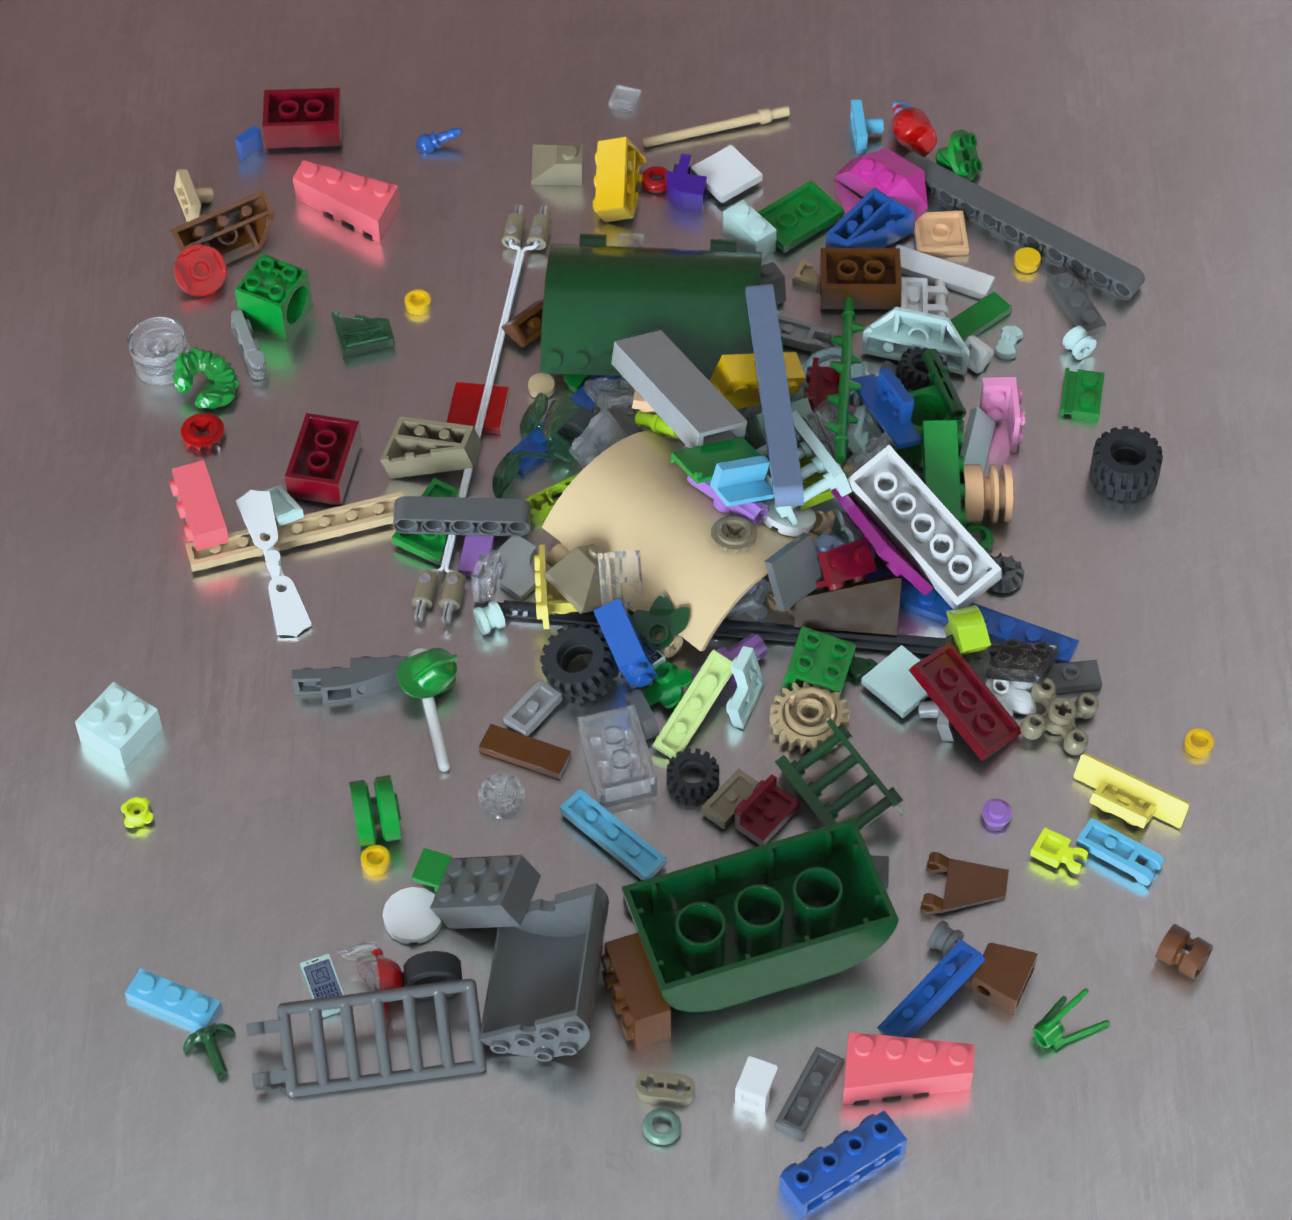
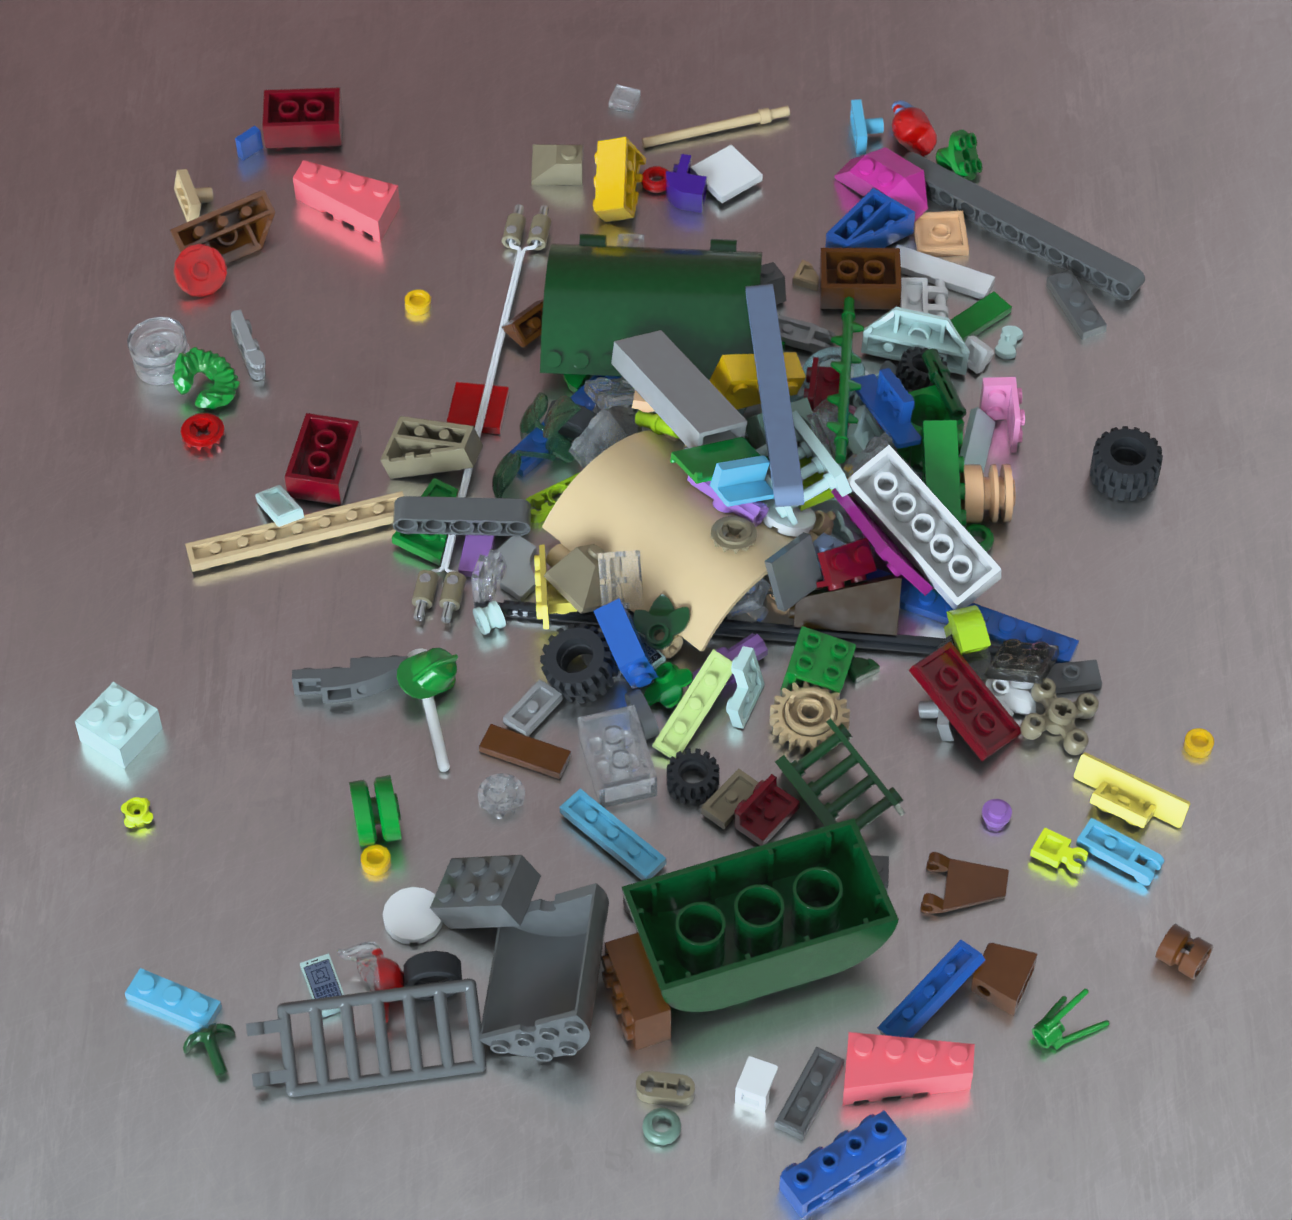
coral wedge [169,460,229,551] -> none
green brick [235,253,313,342] -> none
white piece [236,490,312,637] -> none
clear green wing [331,312,395,357] -> none
green panel [412,848,452,895] -> none
blue bar [416,128,462,153] -> none
tan tile [528,373,555,400] -> none
light aqua brick [723,200,777,259] -> none
green plate [758,180,844,253] -> none
light aqua tile [861,645,929,718] -> none
dark grey wheel [927,920,964,956] -> none
dark grey gear [989,553,1024,593] -> none
yellow tile [1014,247,1041,273] -> none
green plate [1059,368,1105,421] -> none
light aqua wheel [1062,326,1097,360] -> none

